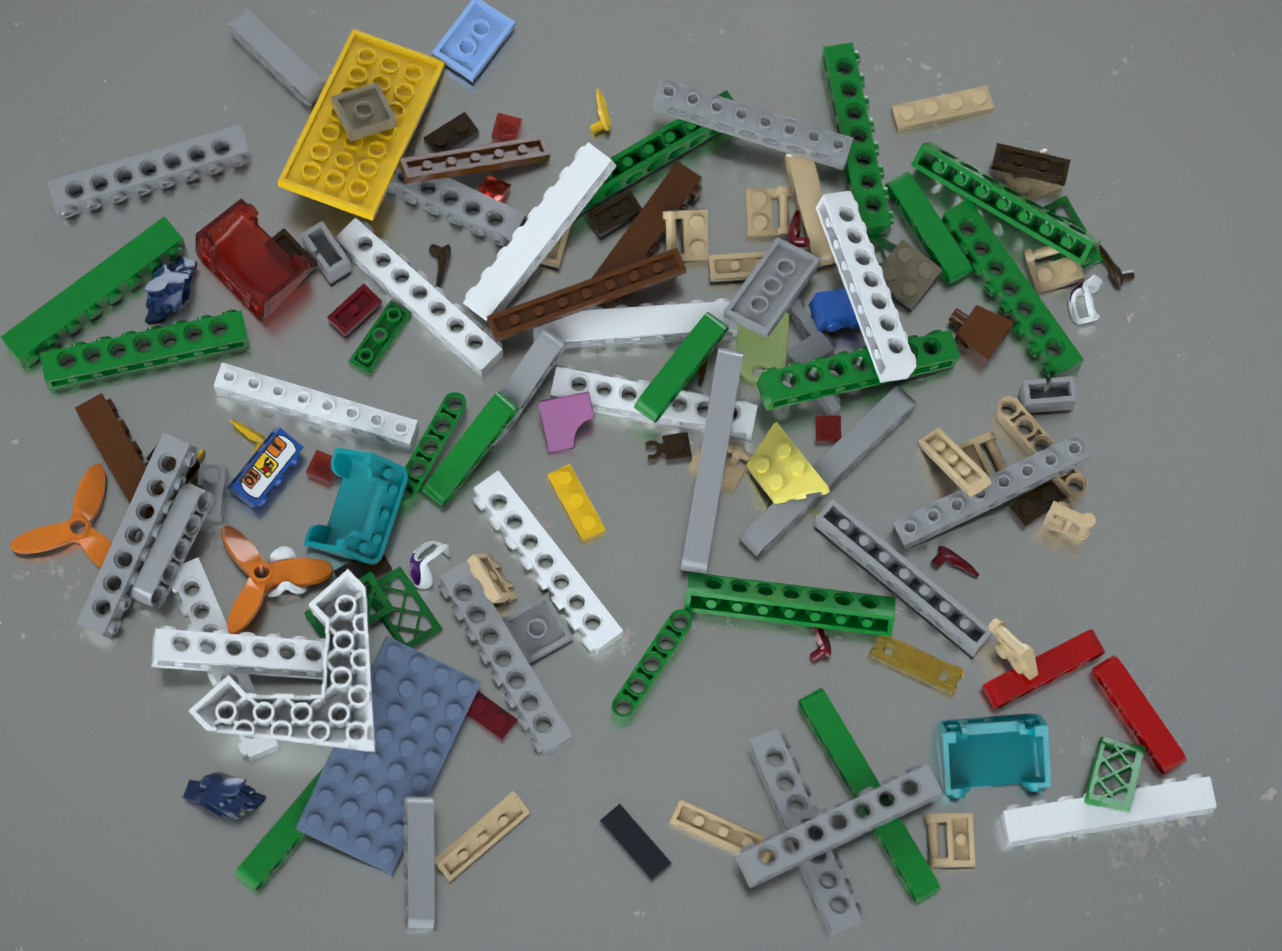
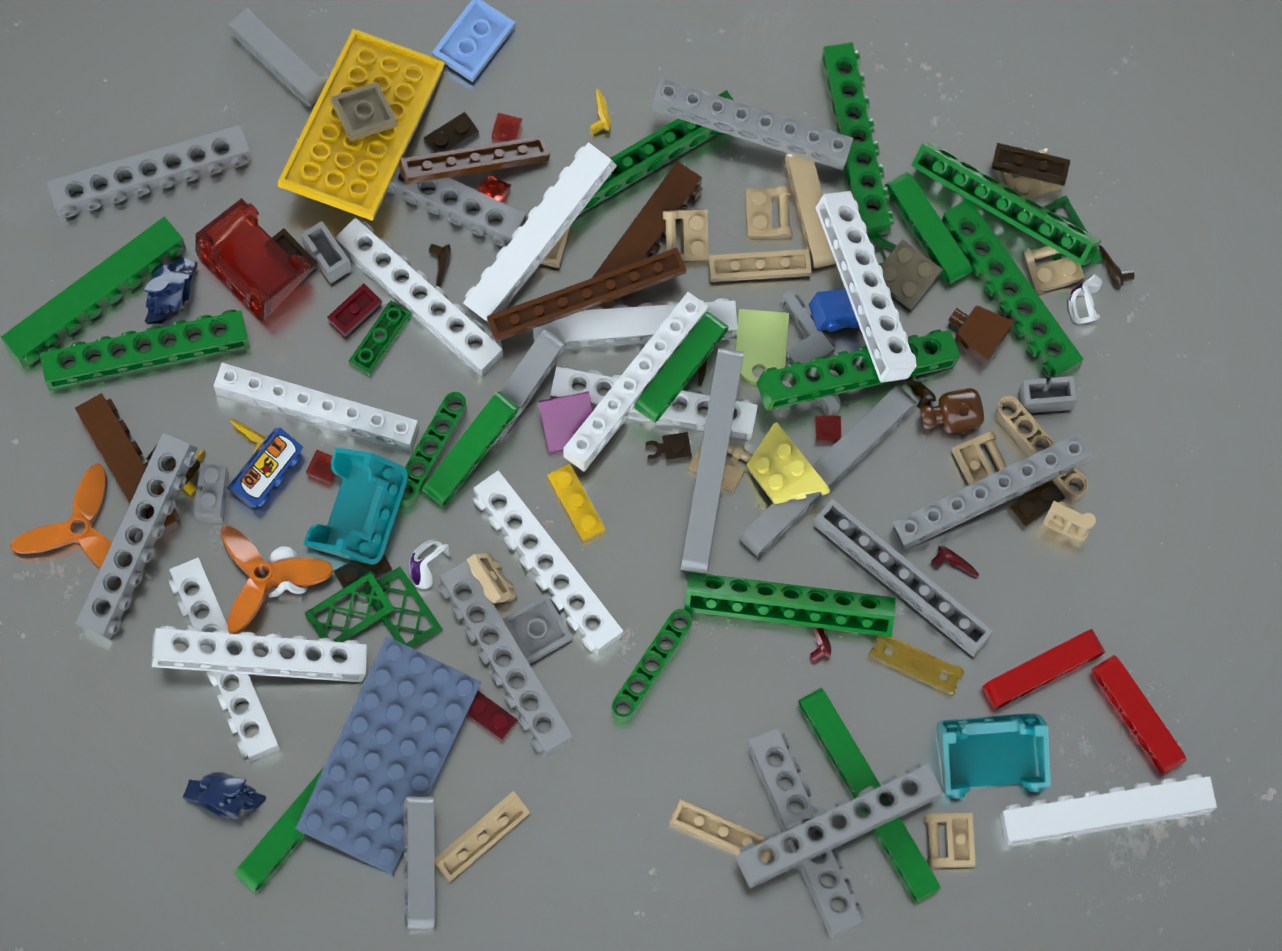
light grey beam [132,483,213,608] -> none
white wedge [189,569,375,752] -> none
dark brown plate [587,189,642,237] -> none
black tile [600,804,672,882] -> none
light grey plate [724,237,821,339] -> none
dark red bar [788,209,810,247] -> none
tan plate [891,85,994,132] -> none
tan plate [917,427,992,498] -> none
tan plate [988,618,1038,680] -> none
window [1084,737,1145,813] -> none
none -> white brick [564,292,709,472]
none -> dark brown bar [906,376,936,409]
none -> reddish brown piece [920,388,984,435]

